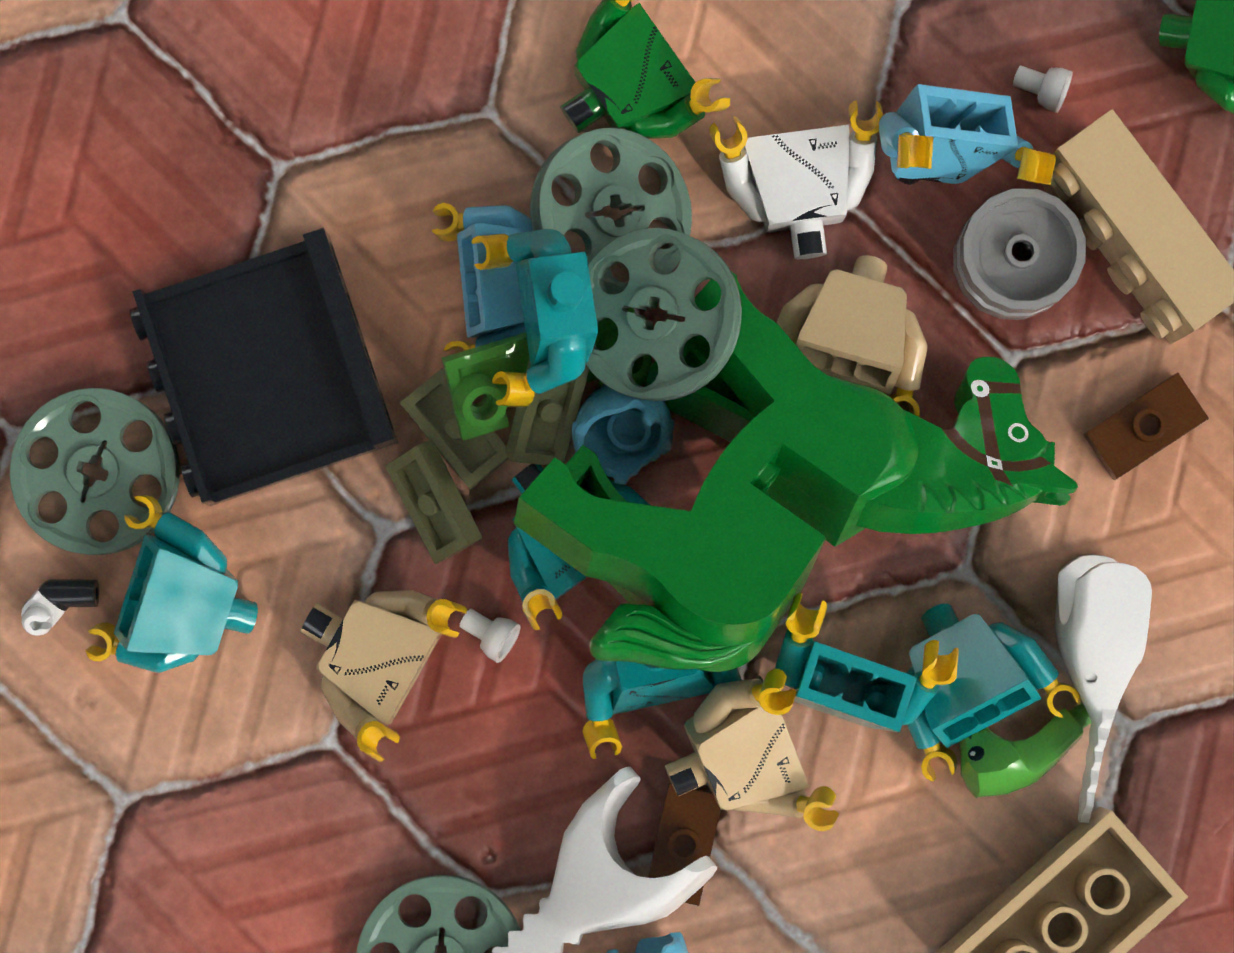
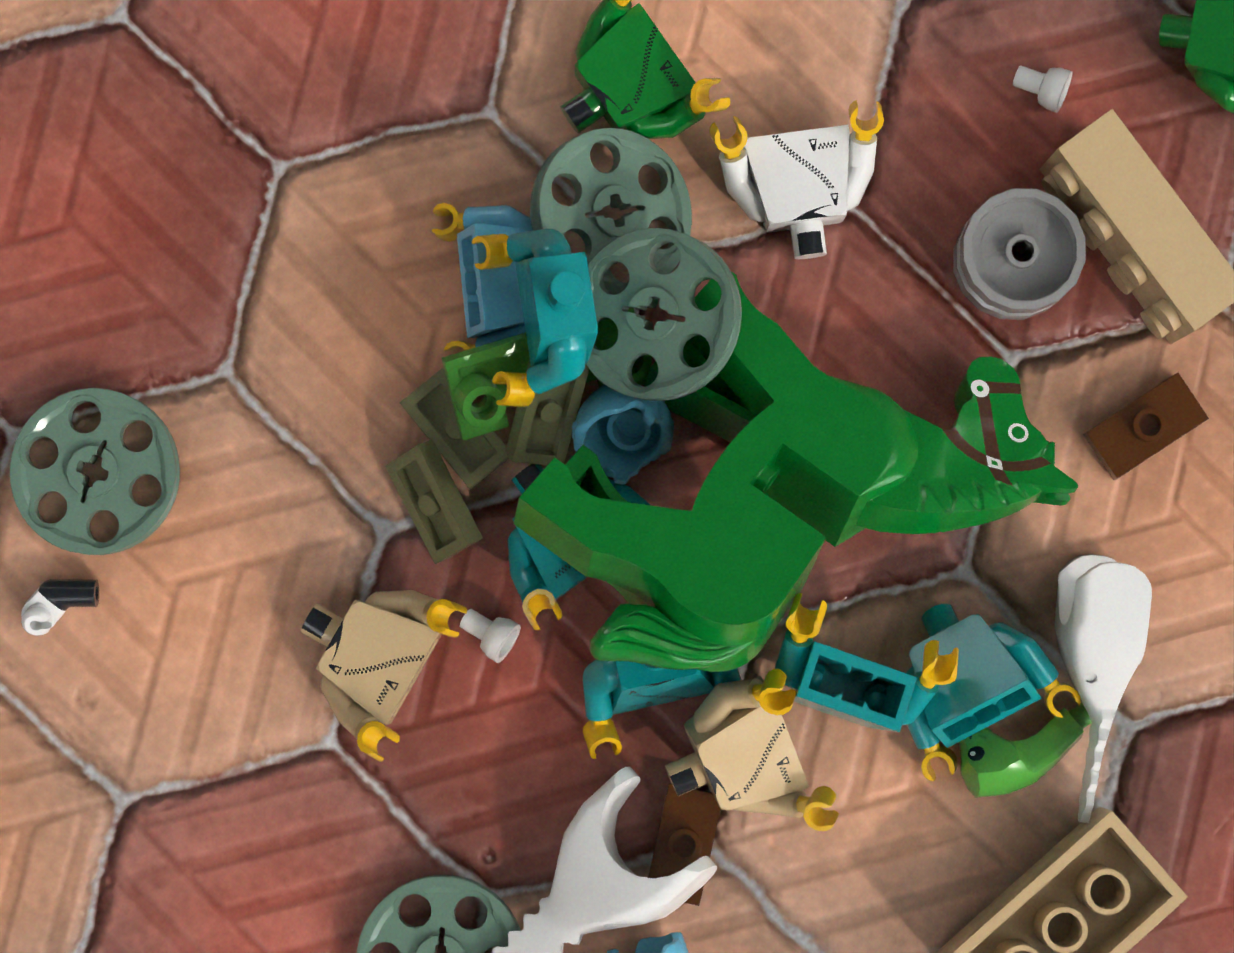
torso [85,495,258,673] -> none
black panel [130,228,398,506] -> none
tan torso [776,255,927,417] -> none
medium azure torso [879,84,1056,185] -> none

